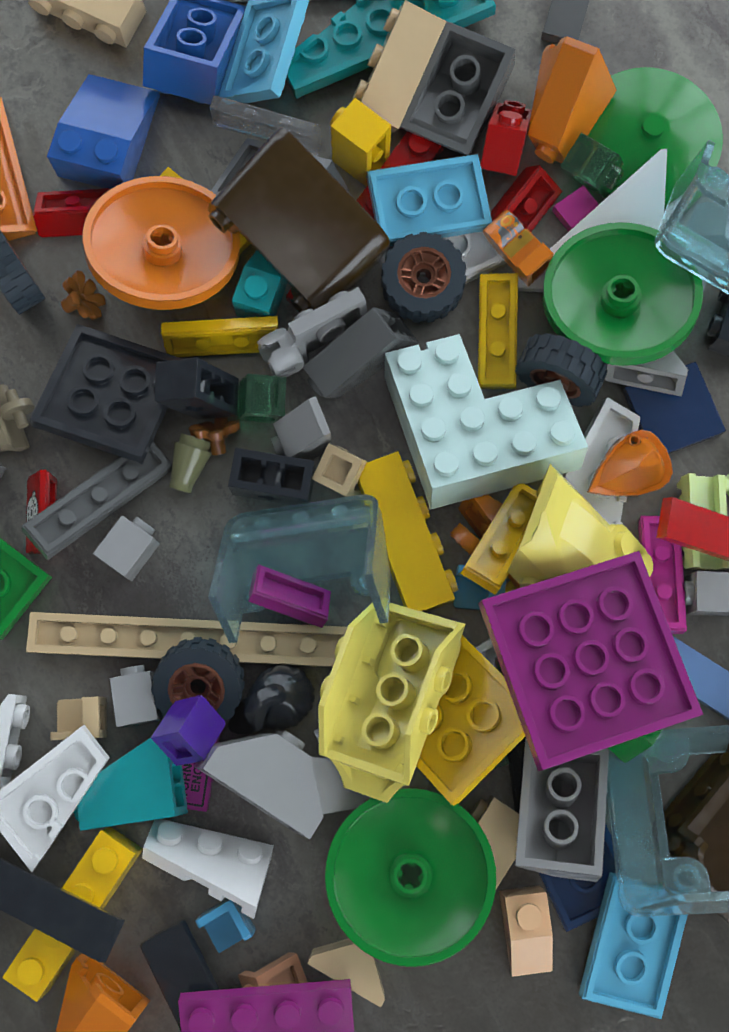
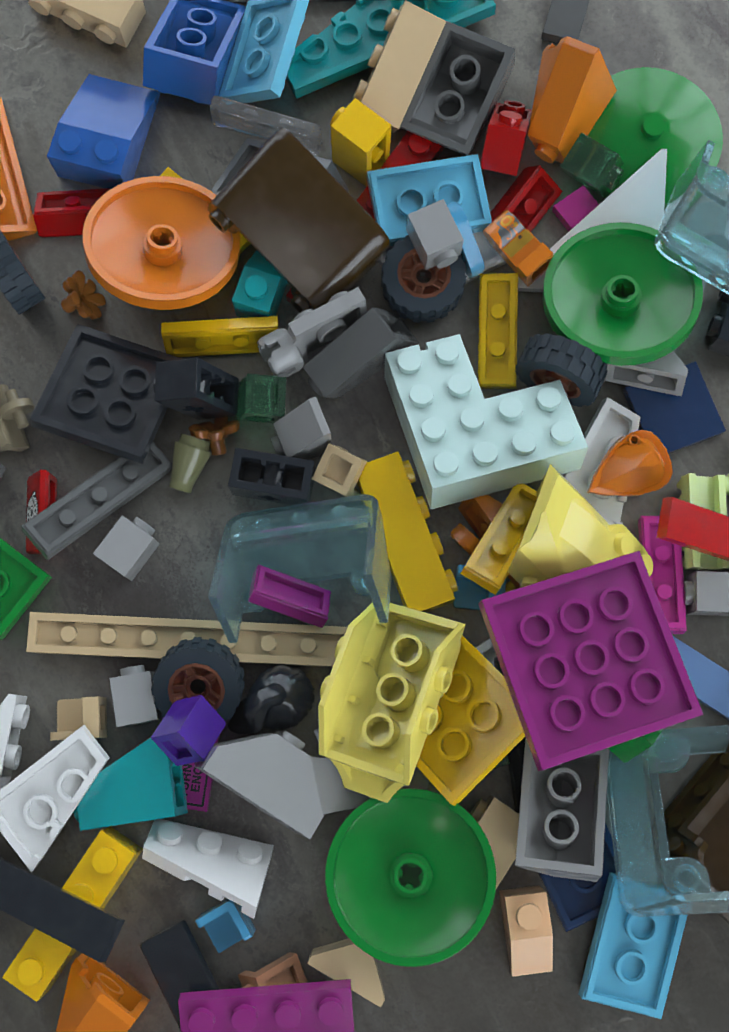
none -> light grey brick [406,199,464,270]
none -> dark azure tile [447,201,485,278]

